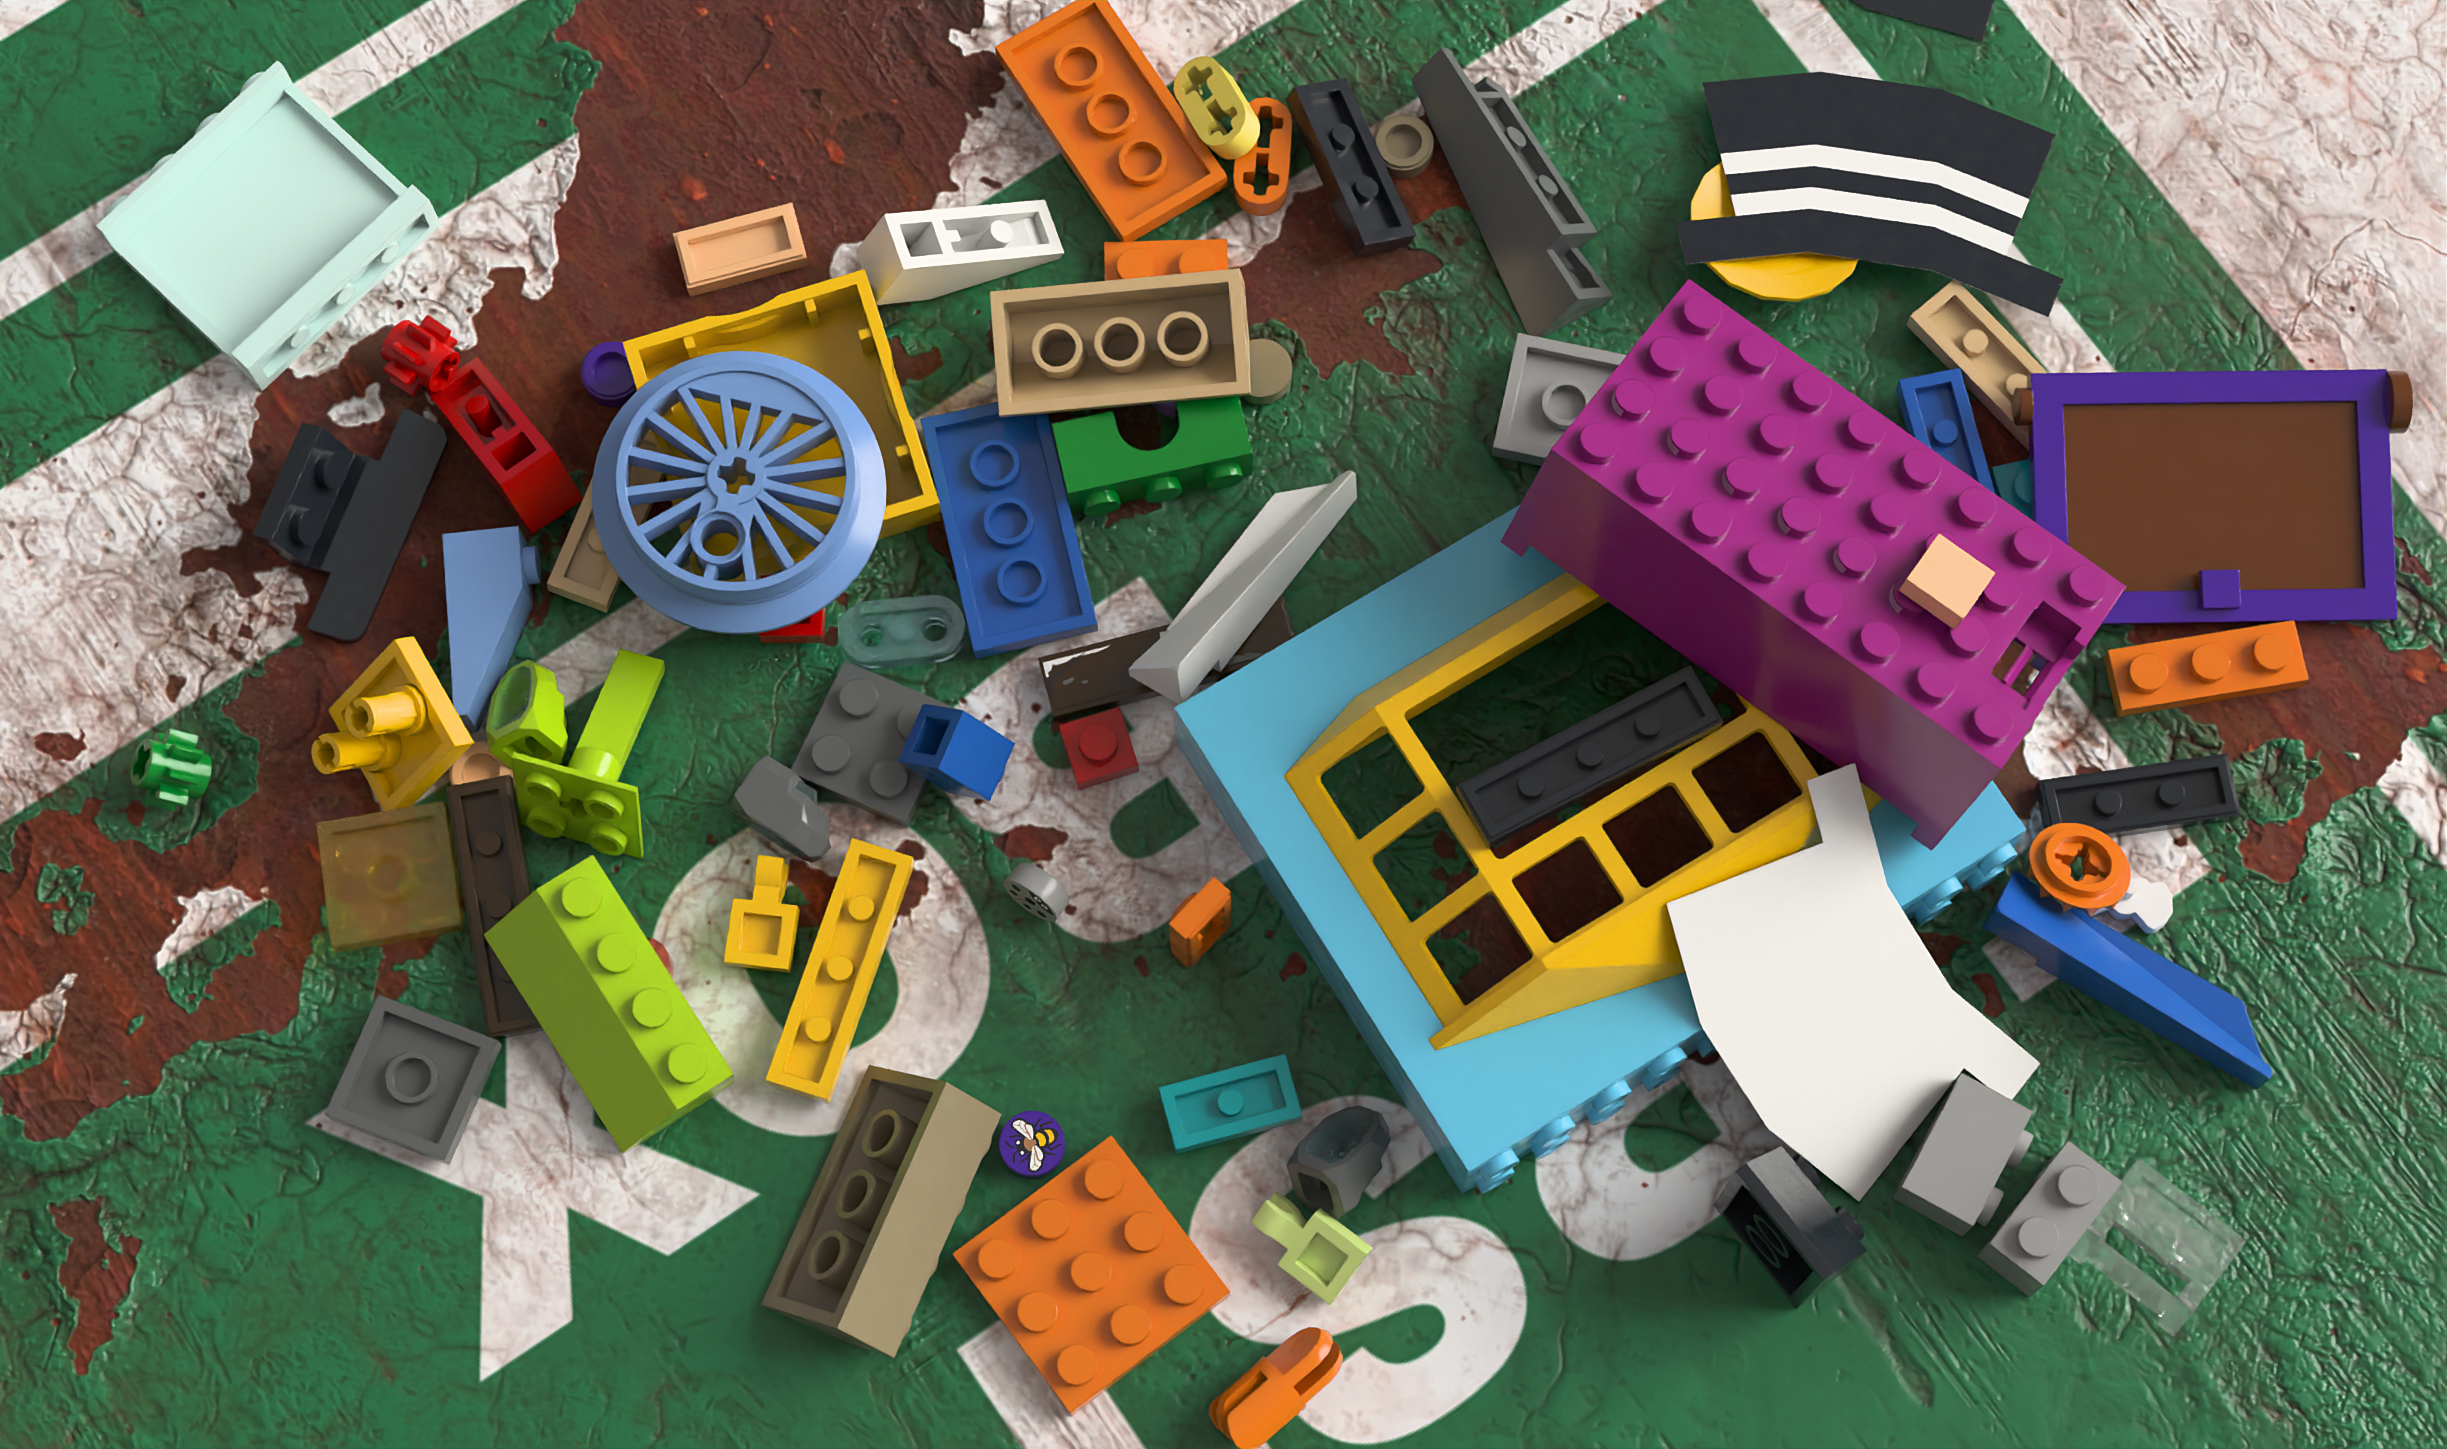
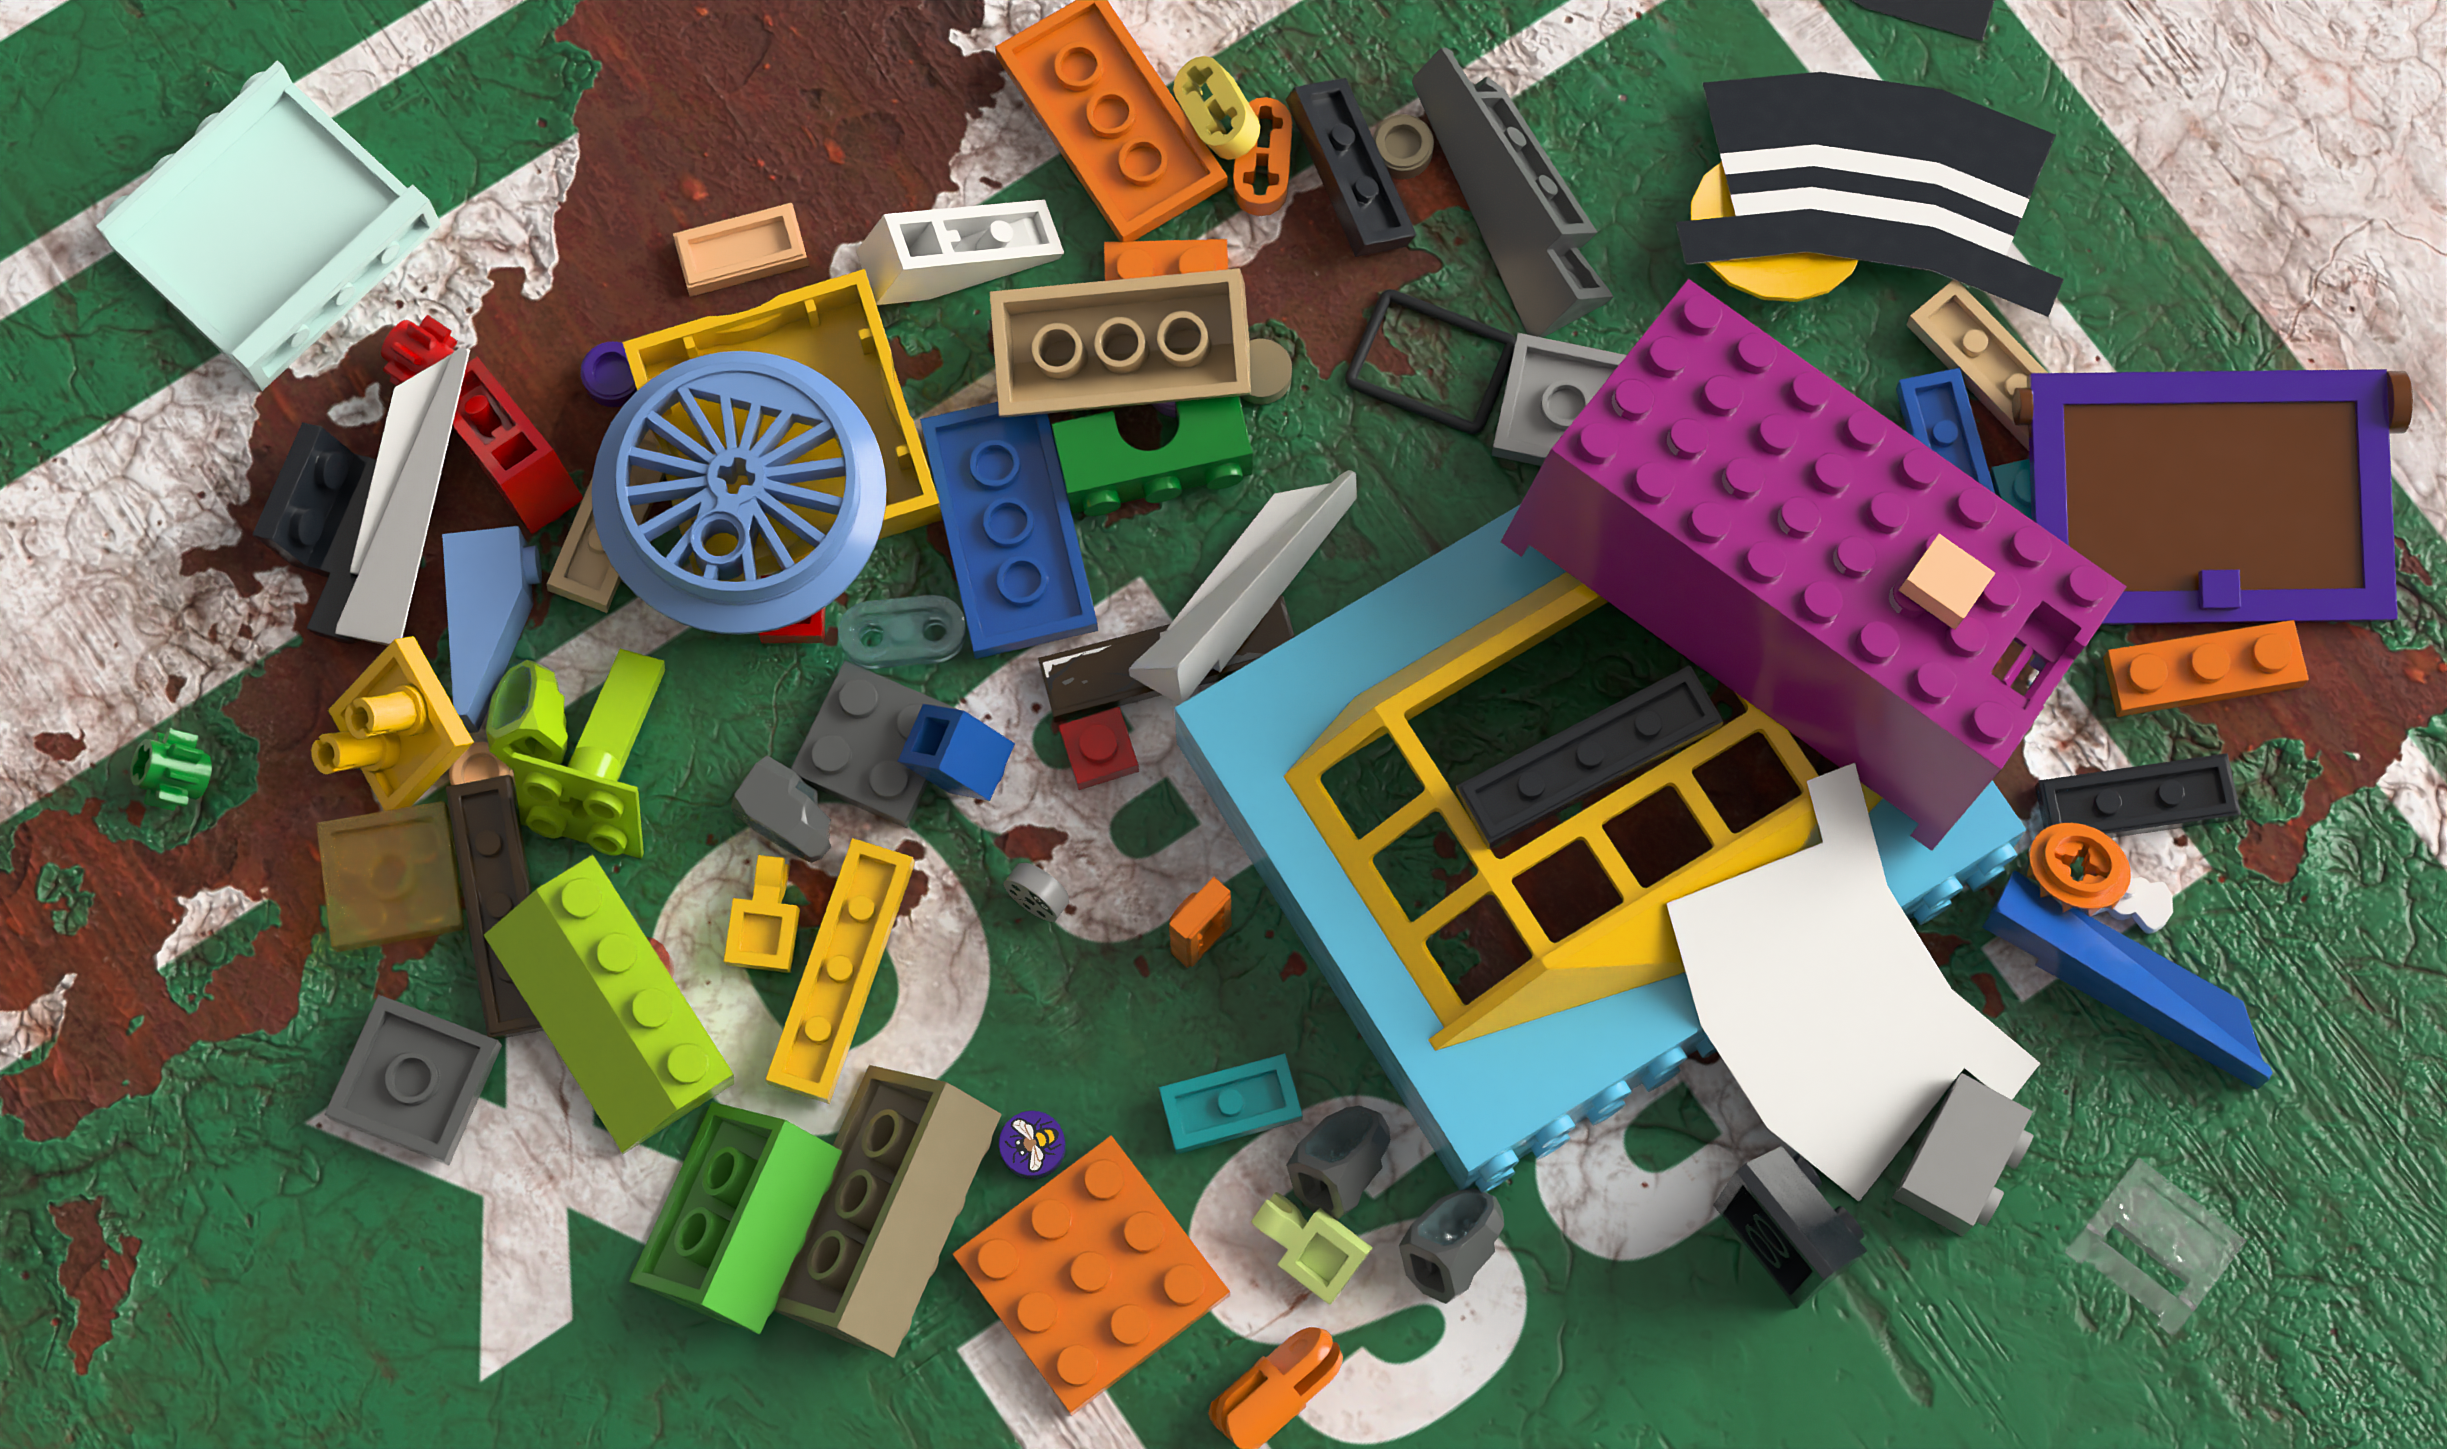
light grey brick [1976,1140,2122,1297] -> none
none -> white wedge [335,347,470,646]
none -> bright green slope [629,1102,842,1334]
none -> black piece [1345,289,1516,435]
none -> dark grey rock [1399,1188,1504,1304]

